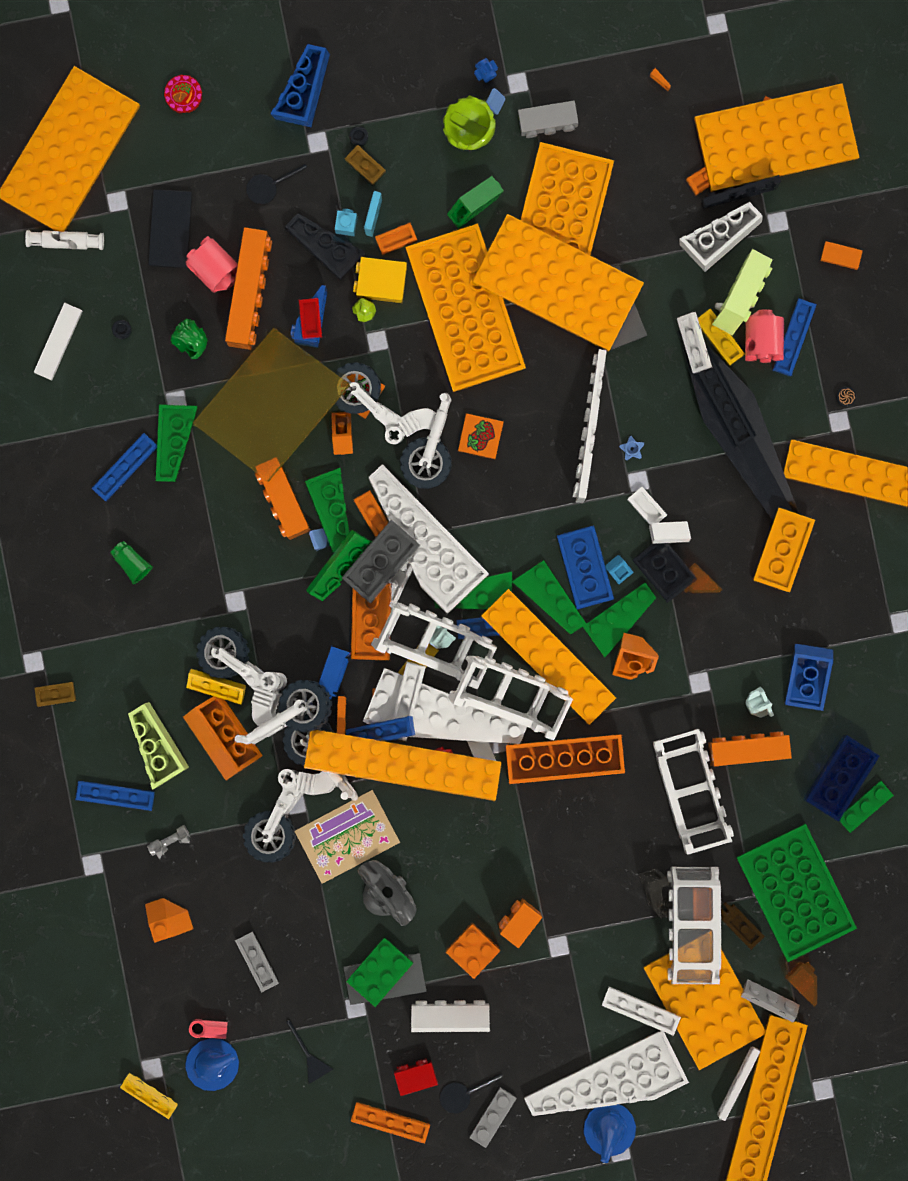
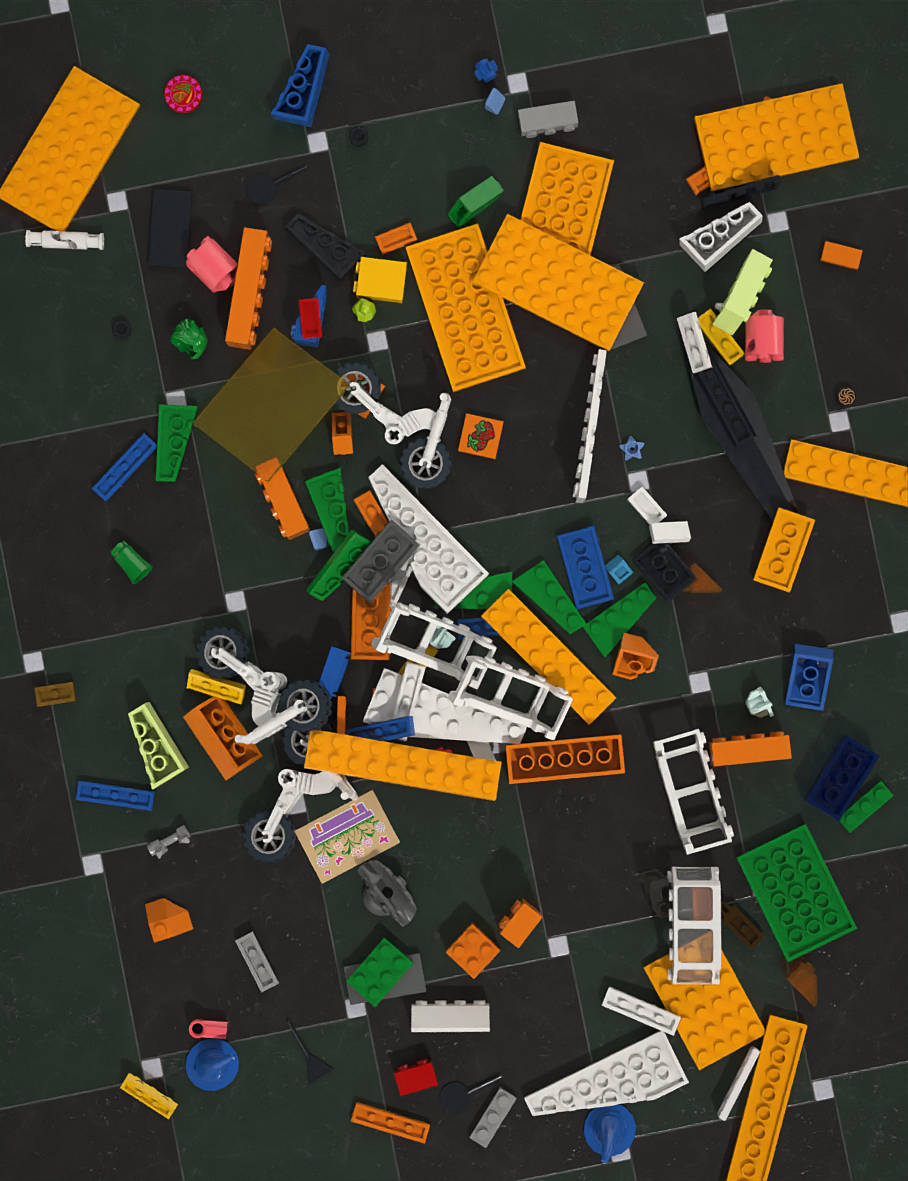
white tile [34,303,83,380] -> none
medium azure brick [335,209,357,236] -> none
pearl gold plate [345,145,386,185] -> none
medium azure tile [364,191,382,237] -> none
lime piece [443,95,495,150] -> none
orange piece [650,68,671,91] -> none
light grey plate [741,980,800,1022] -> none
blue tile [773,298,817,377] -> none

